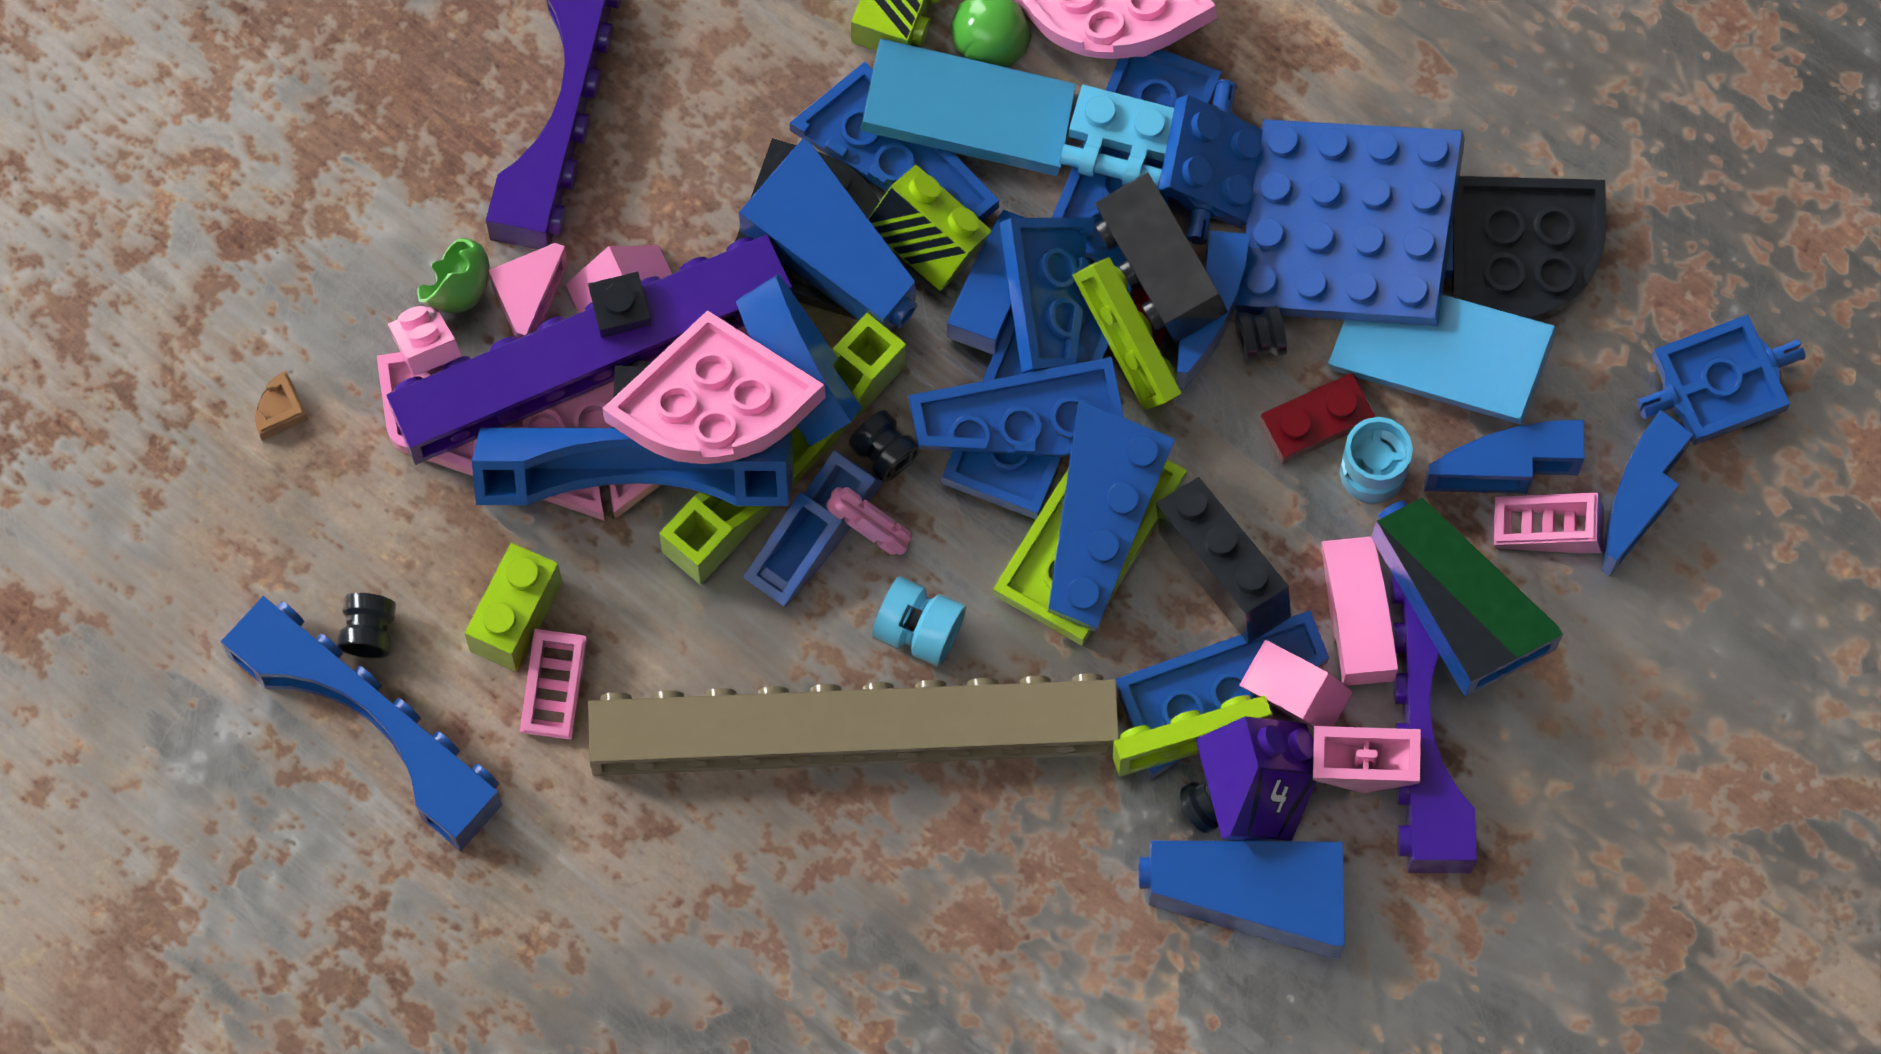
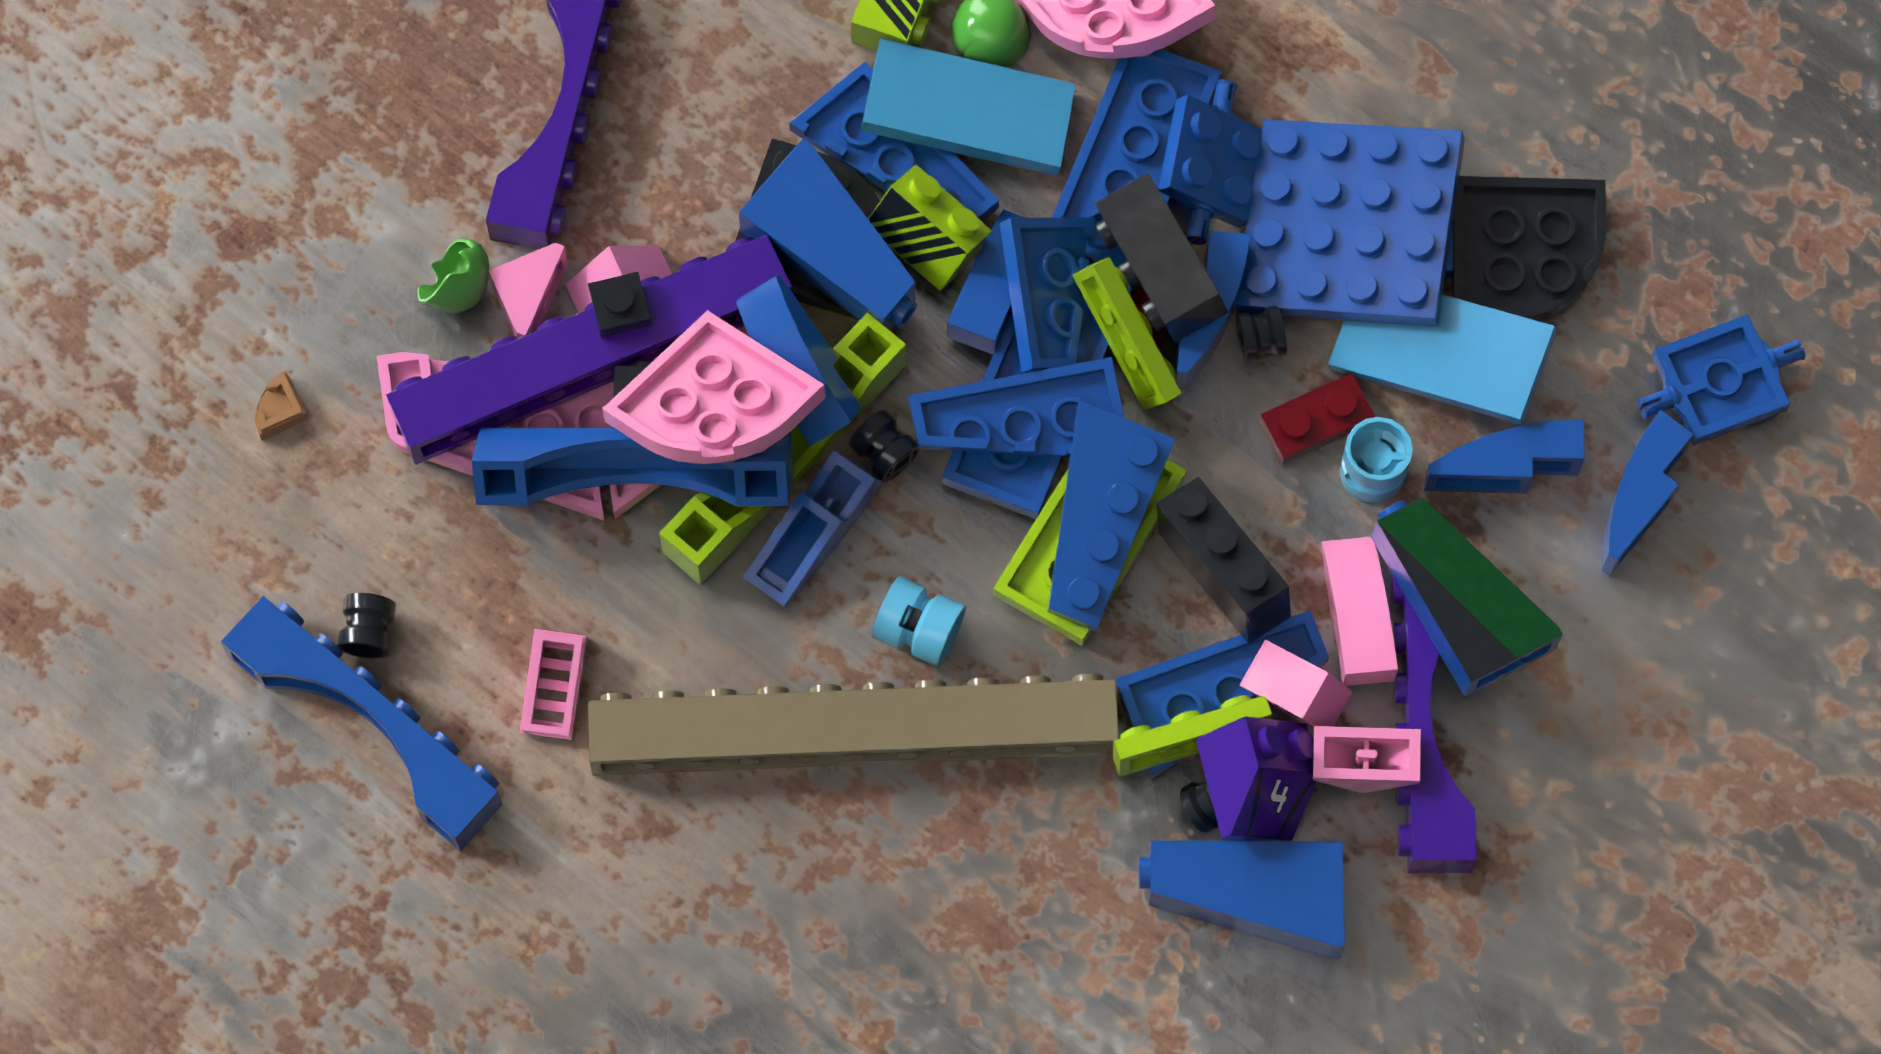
bright pink plate [388,306,462,376] -> none
lime brick [464,543,562,672] -> none
bright pink axle [827,487,912,555] -> none
medium azure plate [1059,84,1174,188] -> none
bright pink slope [1494,493,1604,554] -> none

